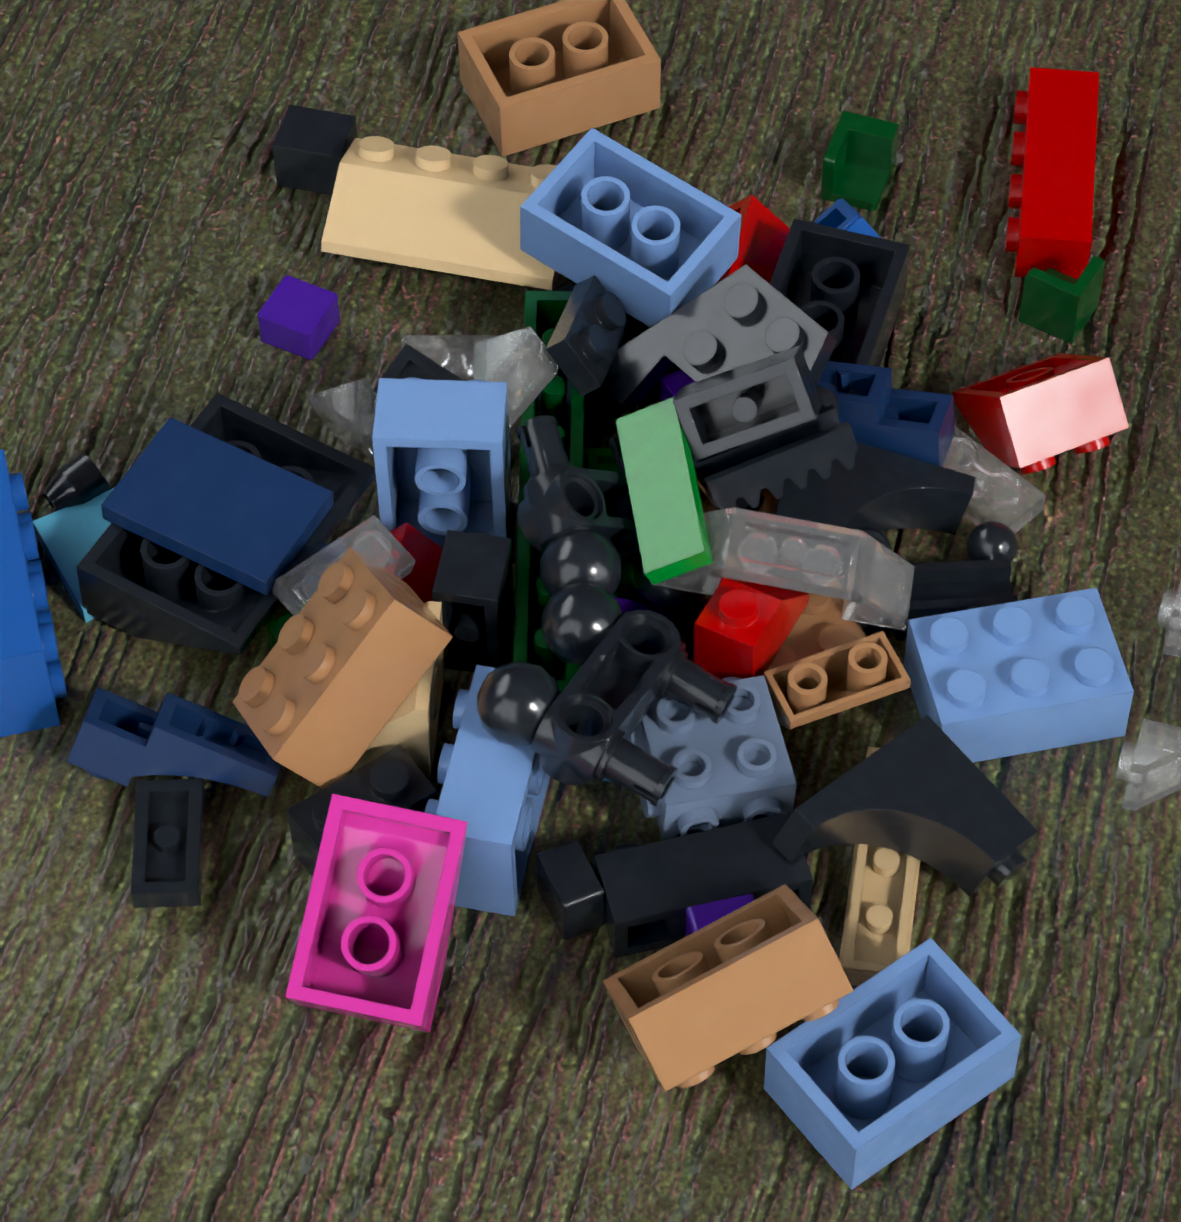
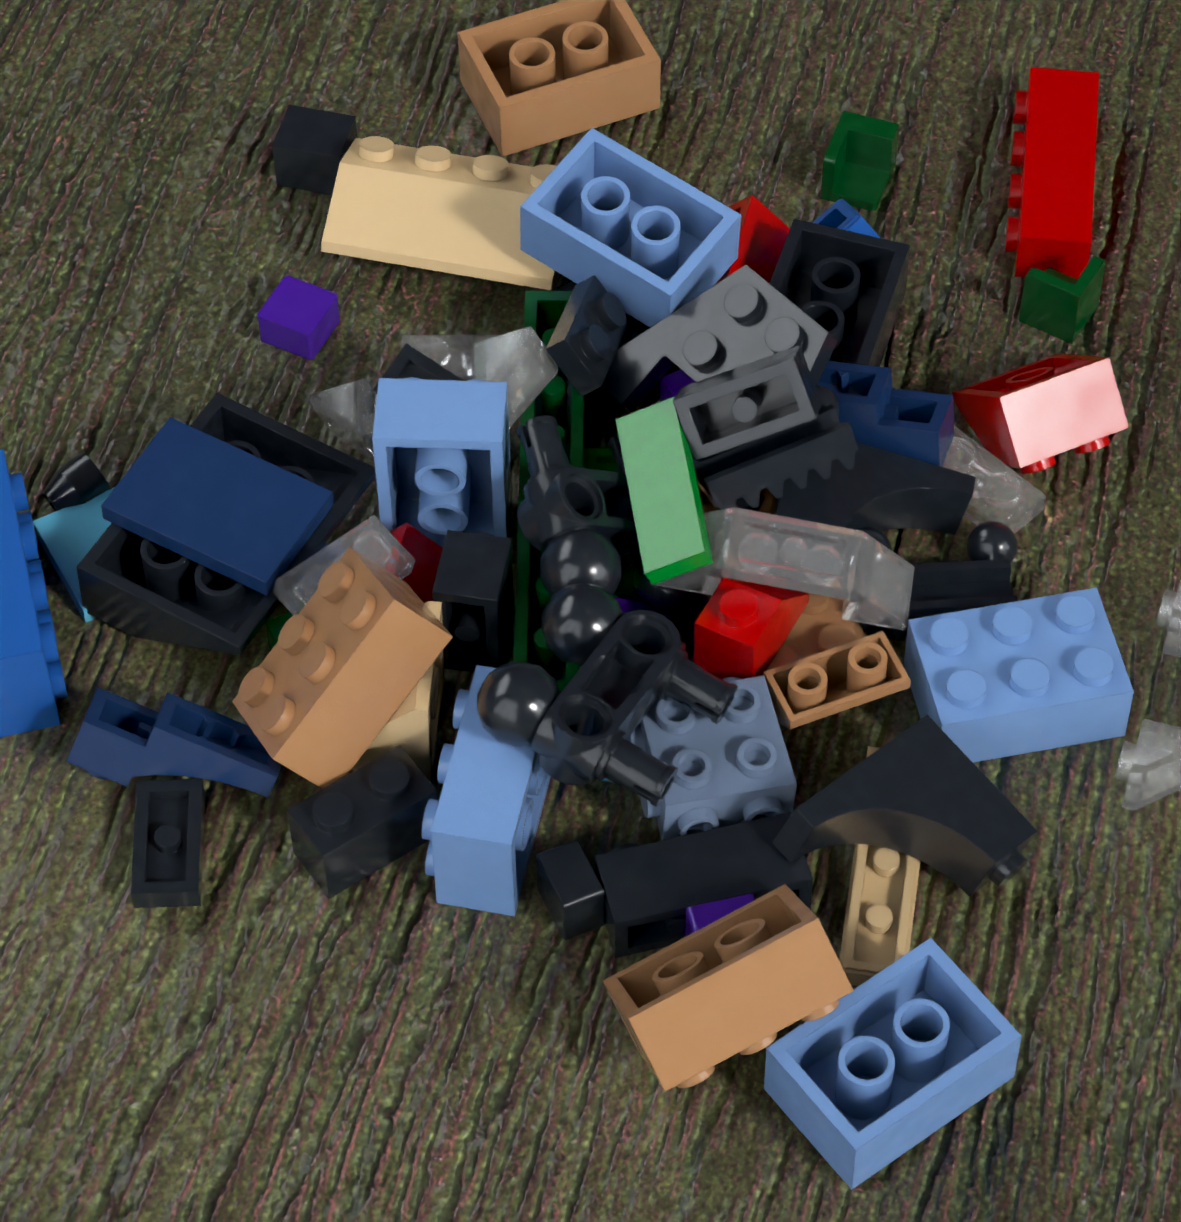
dark pink slope [285,794,468,1033] -> none

